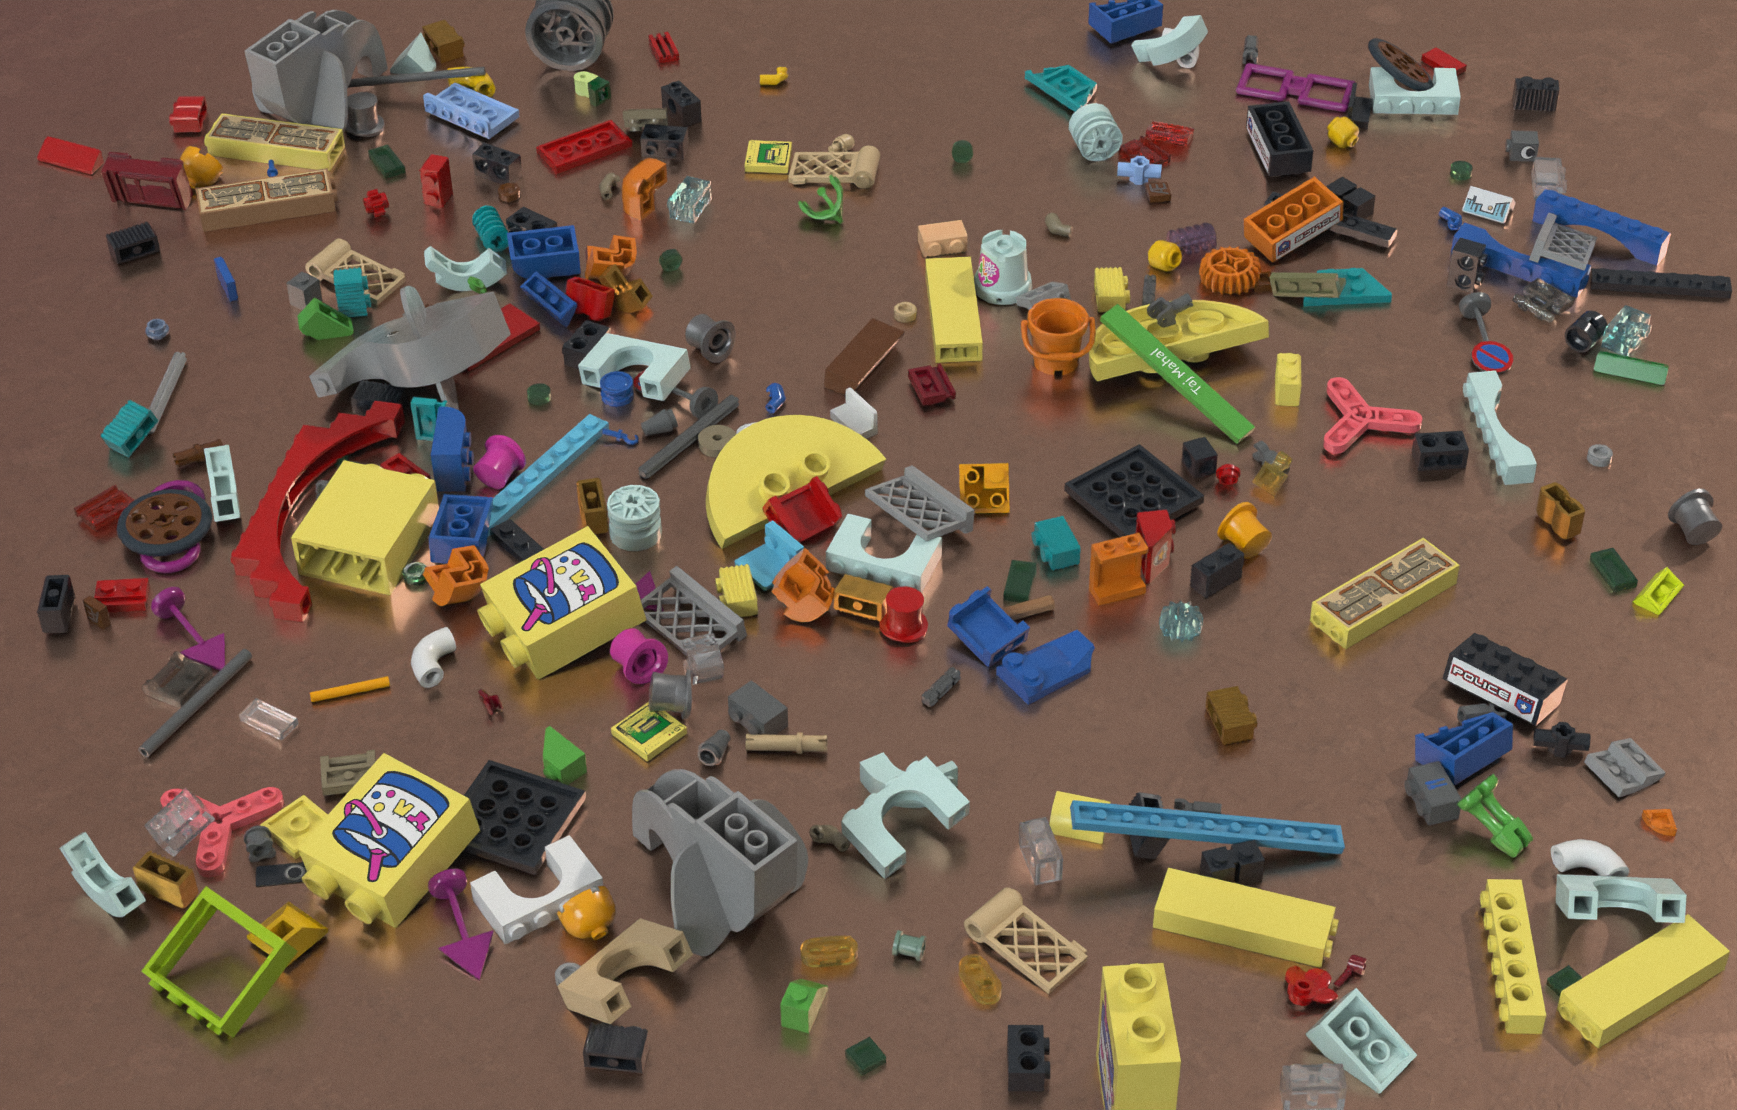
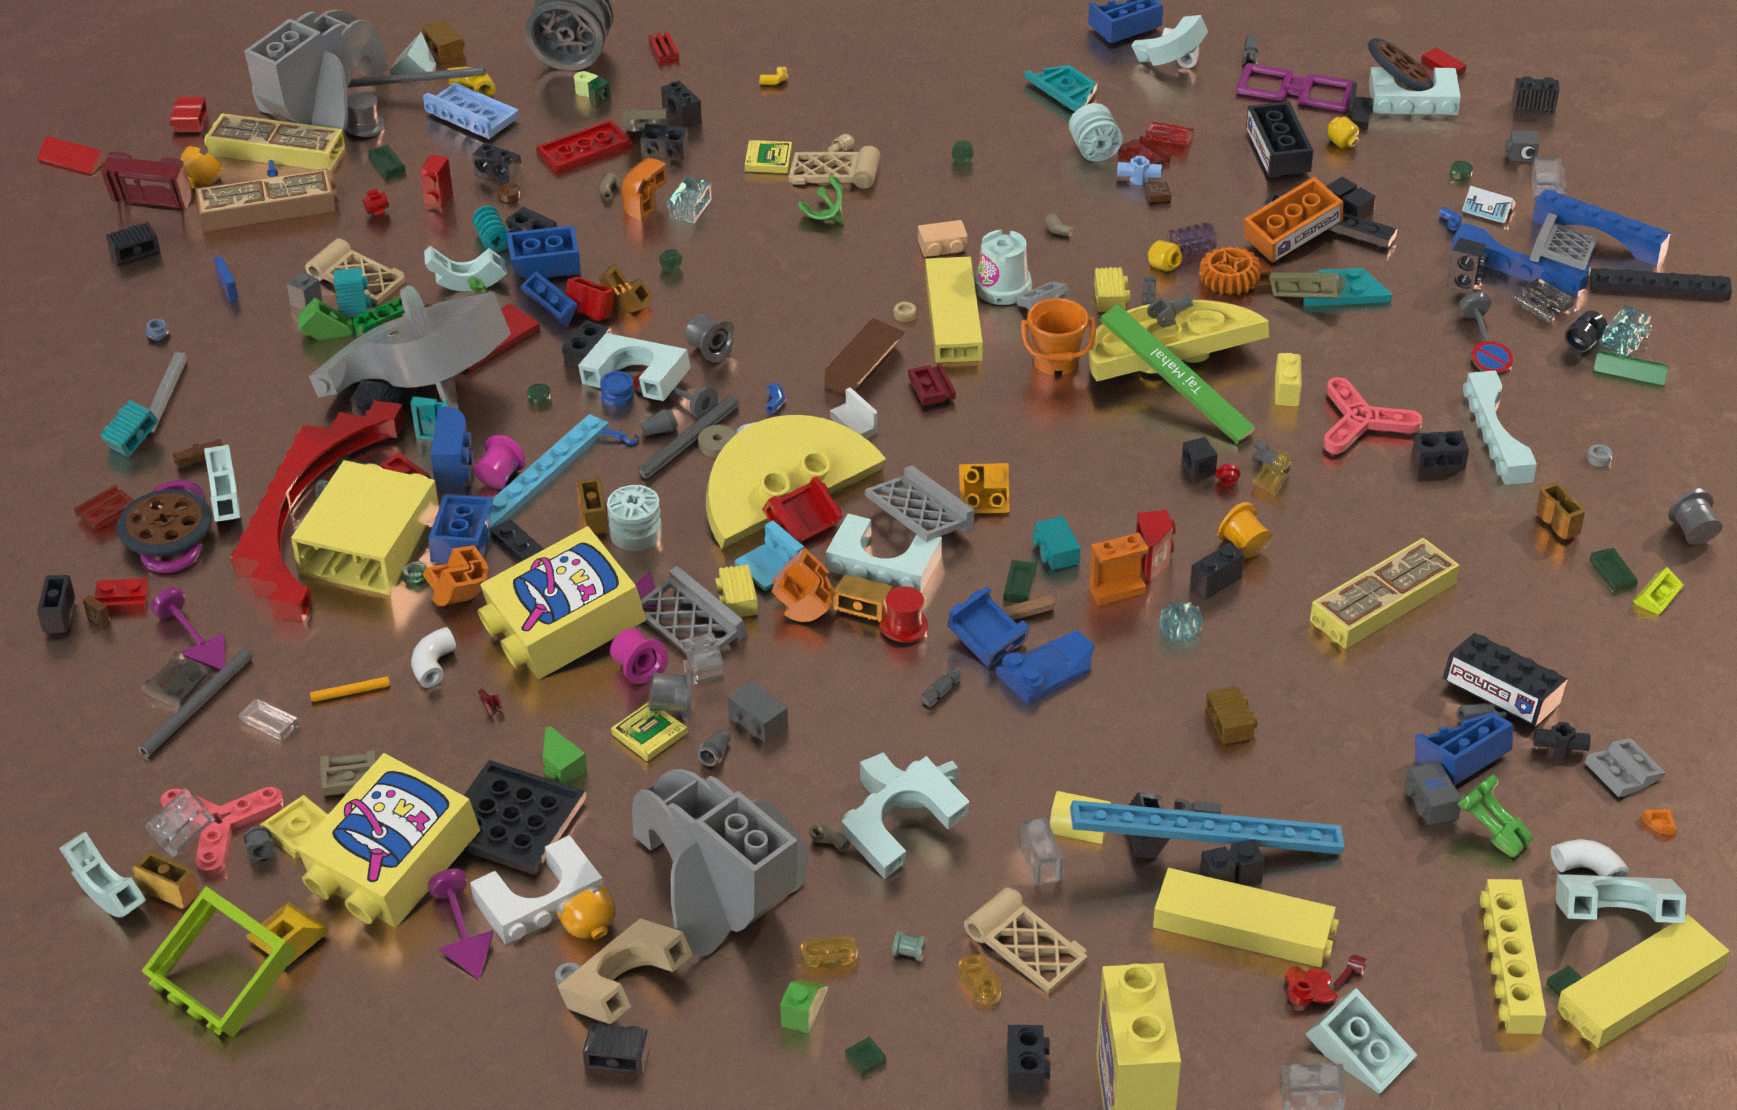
black sticker [256,862,307,886] -> none
orange brick [585,235,637,281] -> none
tan pin [746,732,828,754] -> none
black piece [1064,444,1204,537] -> none
none -> green beam [353,297,405,336]

